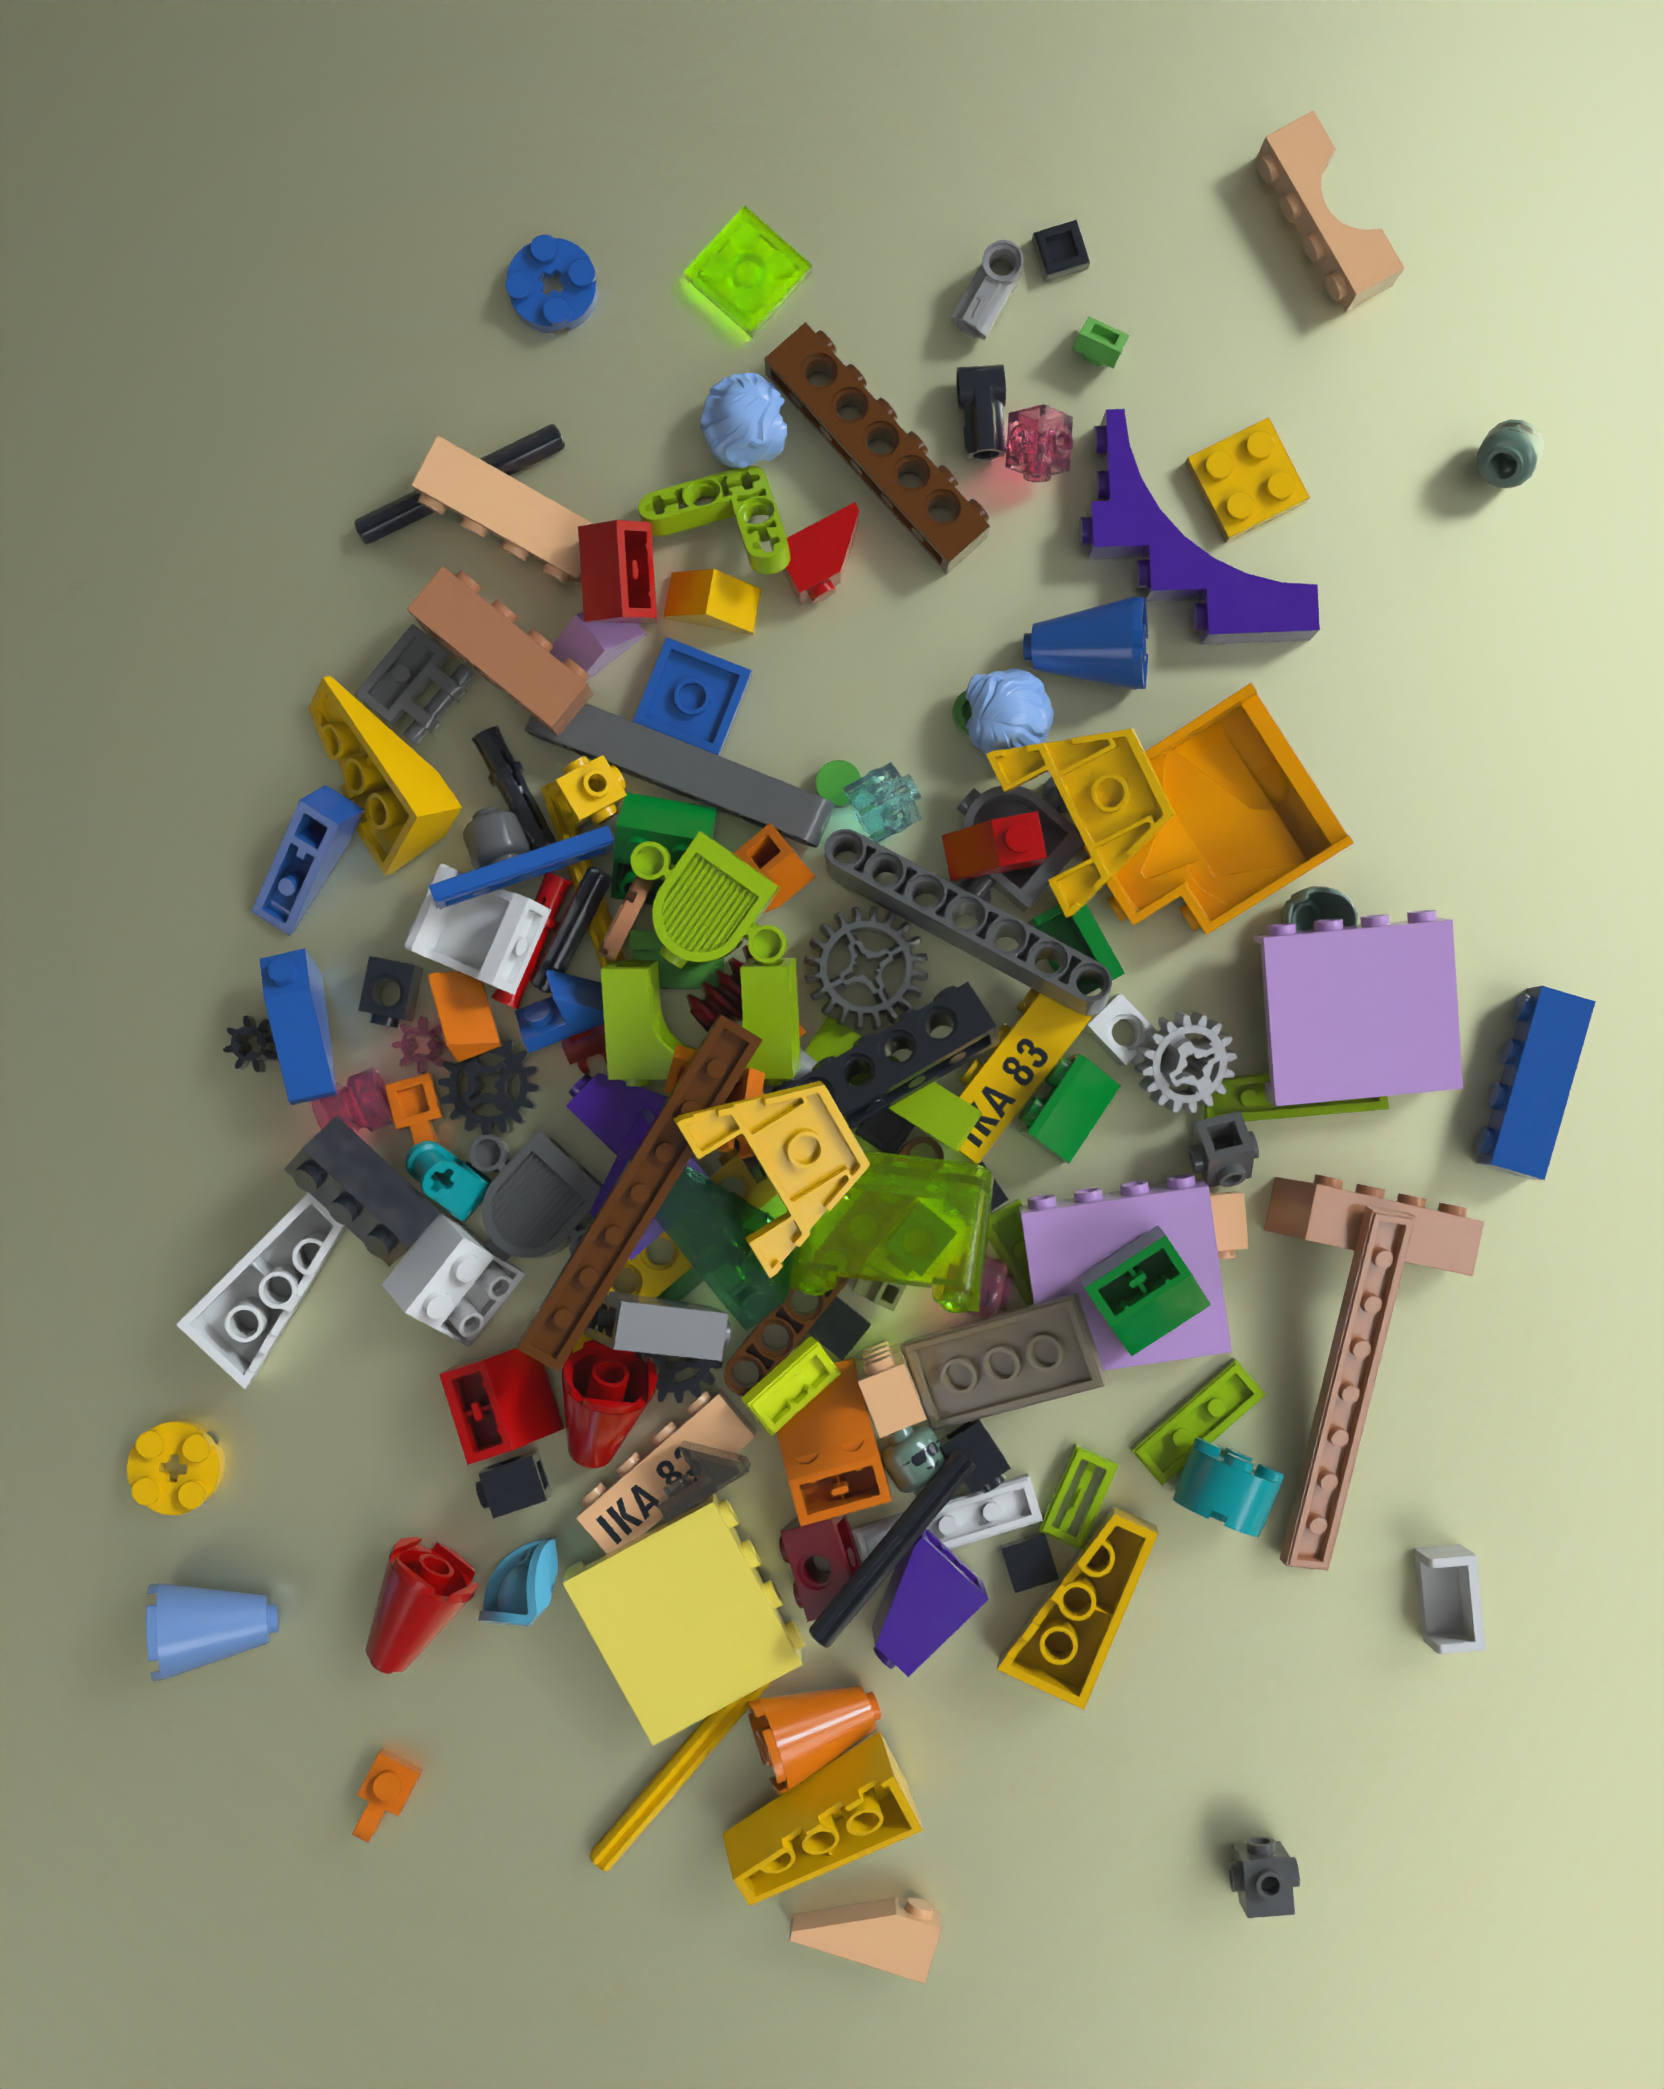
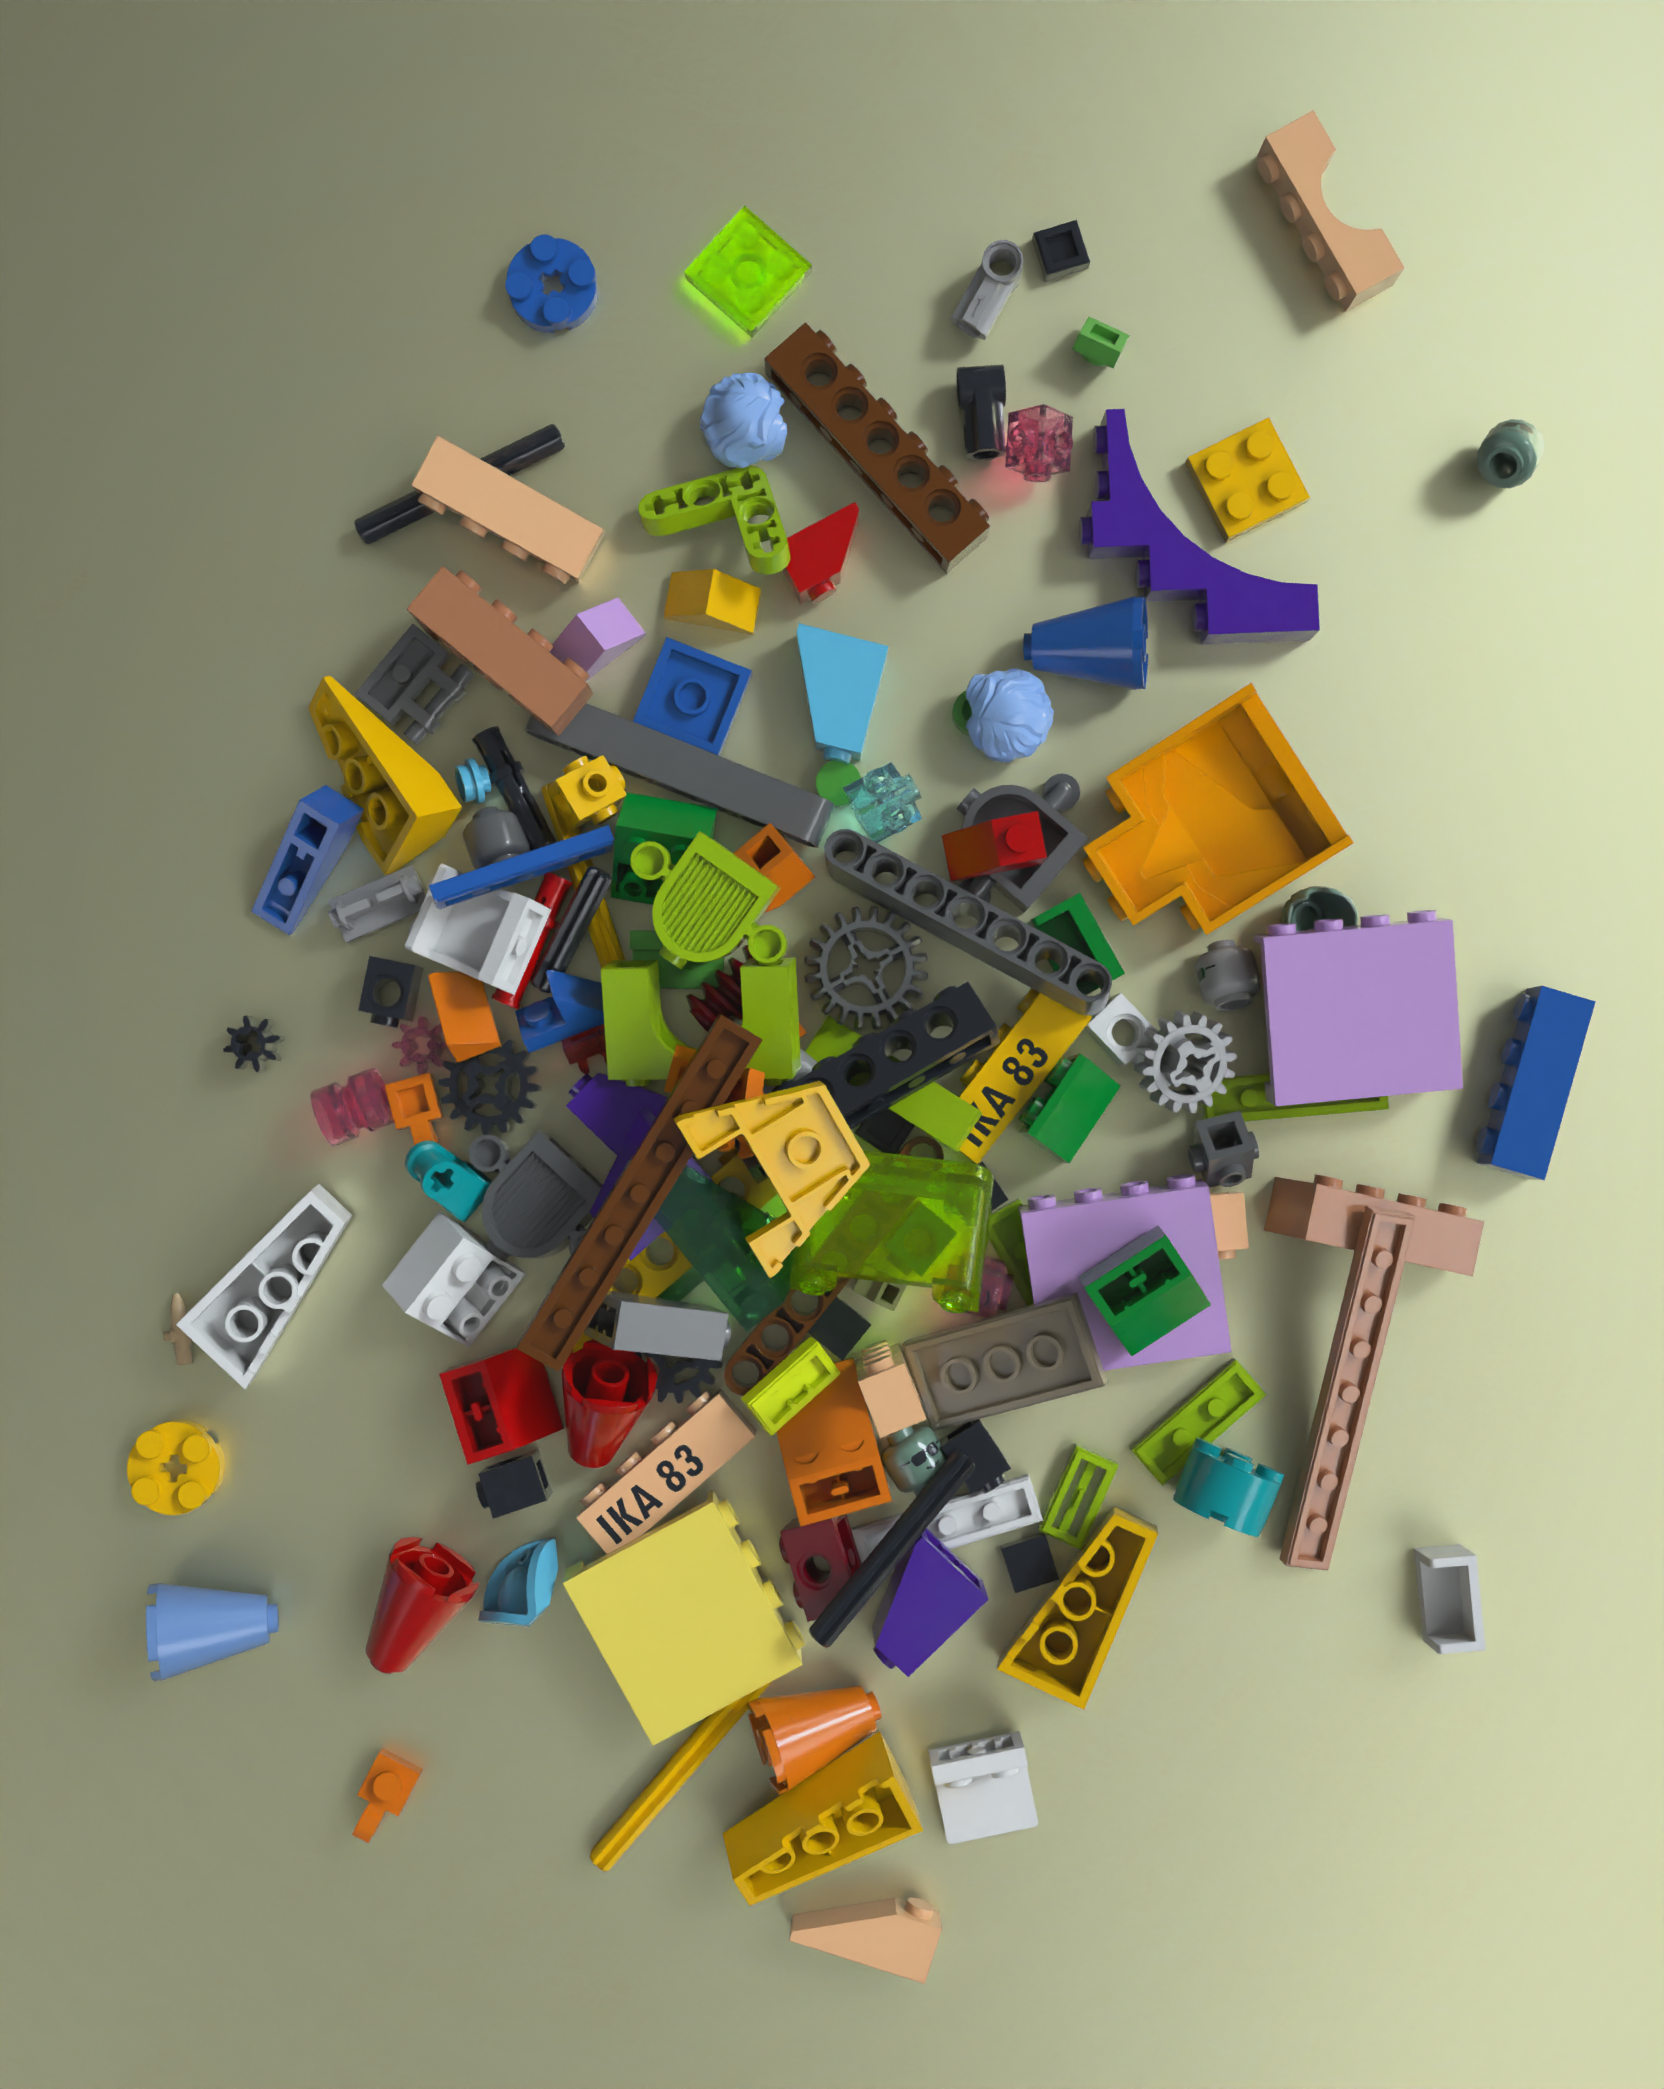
blue slope [260,948,337,1105] -> none
black slope [284,1115,441,1267] -> none
red slope [578,520,658,624] -> none
nougat tile [598,875,654,962] -> none
clear smoke slope [657,1440,751,1522] -> none
yellow wing [986,728,1176,918] -> none
dark grey brick [1228,1836,1300,1918] -> none
none -> tan helmet [163,1293,193,1365]
none -> light grey hinge [328,865,426,943]
none -> medium azure plate [455,758,491,804]
none -> medium azure slope [797,623,889,764]
none -> white bracket [928,1731,1038,1844]
none -> light grey head [1195,940,1260,1011]

